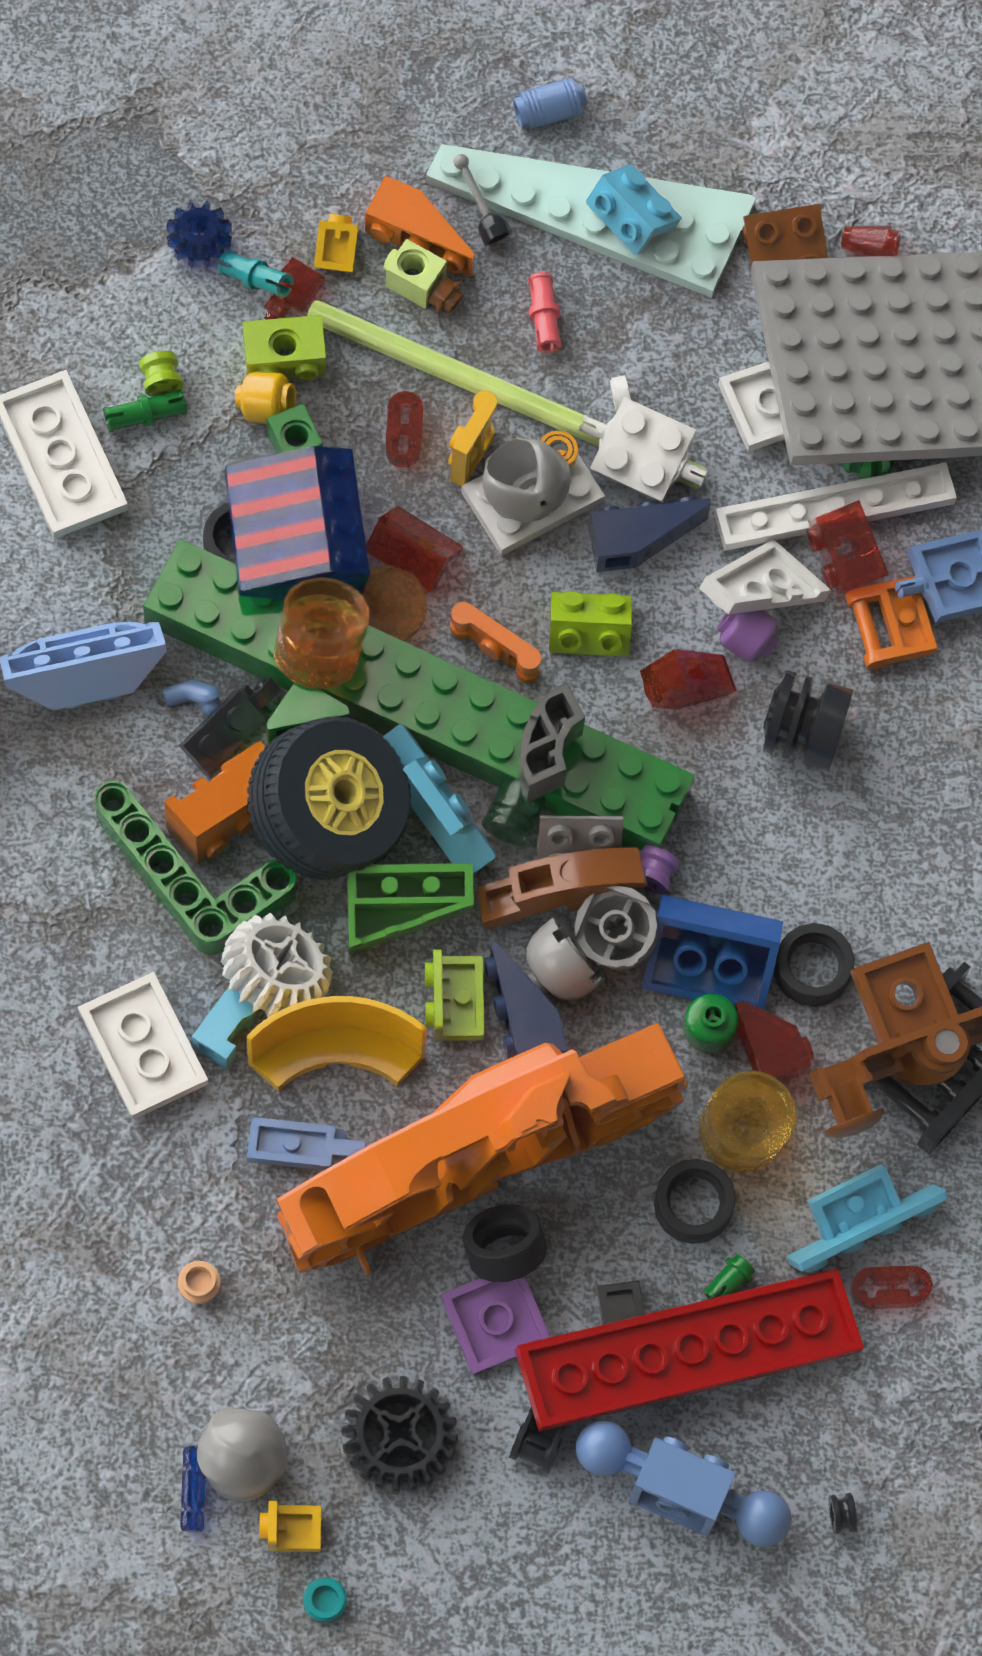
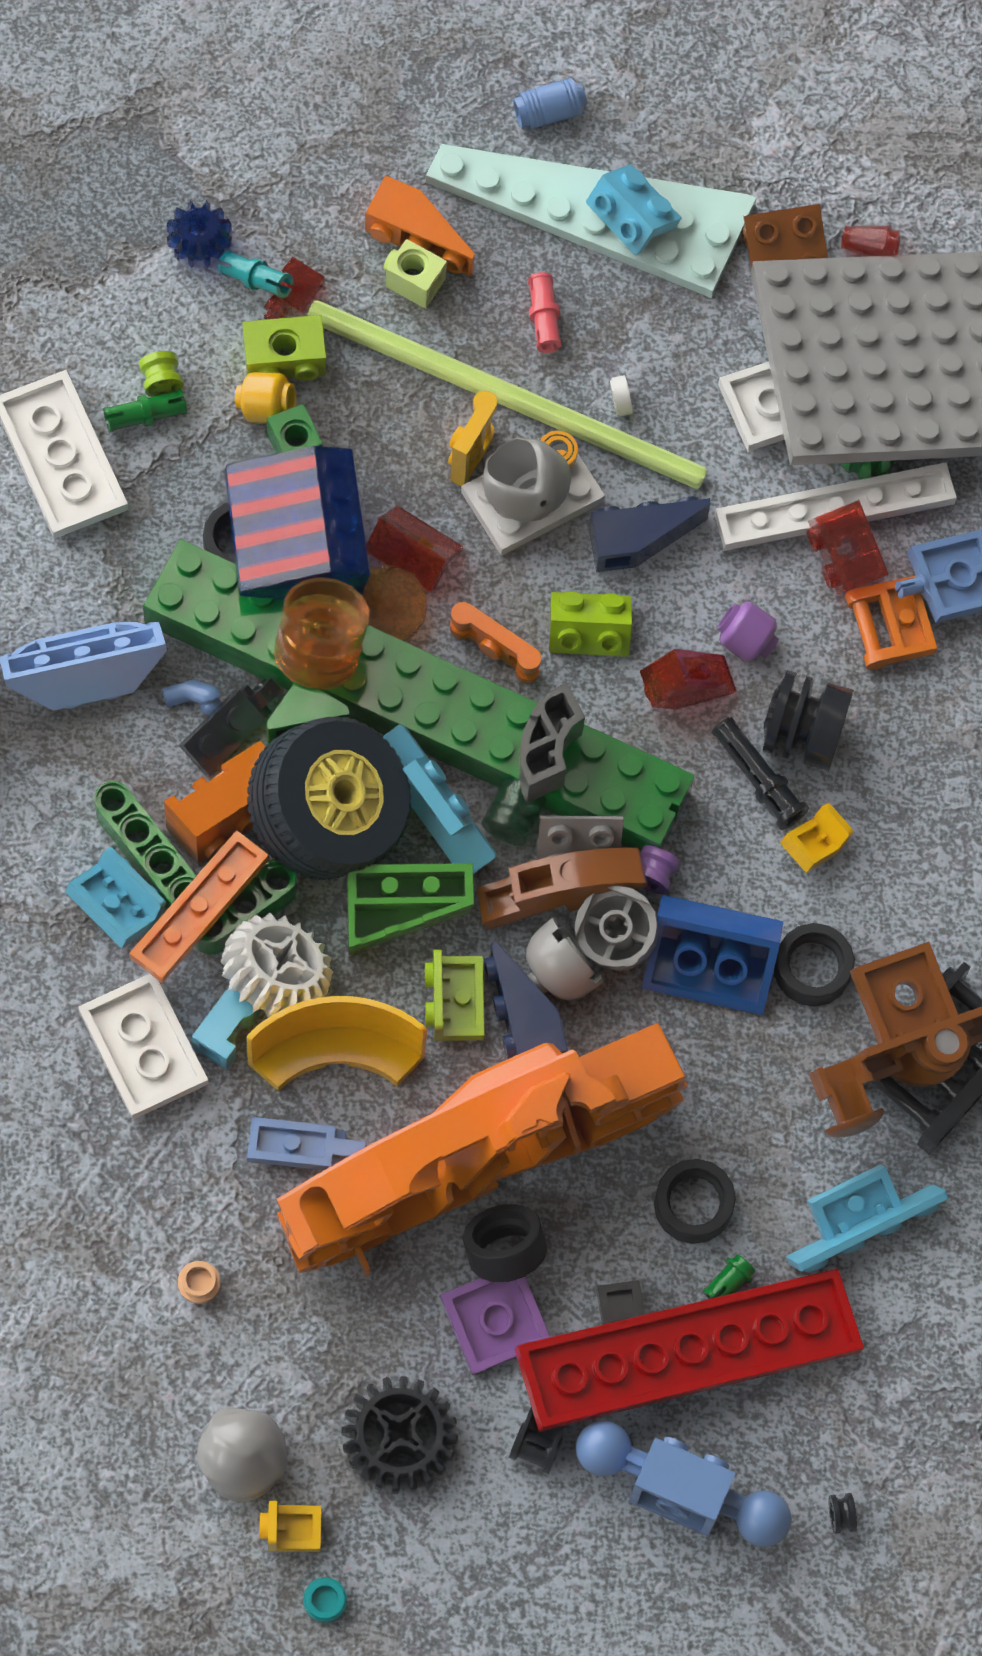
clear blue axle [180,1446,206,1533] -> none
yellow bracket [314,214,360,273] -> none
clear red beam [385,391,423,468] -> none
dark orange plate [428,277,464,313] -> none
hinge [453,154,513,246] -> none
white plate [579,397,708,504] -> none
green head [683,994,739,1053] -> none
clear yellow wheel [698,1071,796,1172] -> none
white wing [699,539,831,615] -> none
clear red slope [734,1001,814,1090] -> none
clear red beam [850,1265,933,1309] -> none
none -> medium azure bracket [65,847,166,949]
none -> orange plate [129,830,269,983]
none -> black pin [712,717,809,830]
none -> yellow bracket [780,803,854,873]

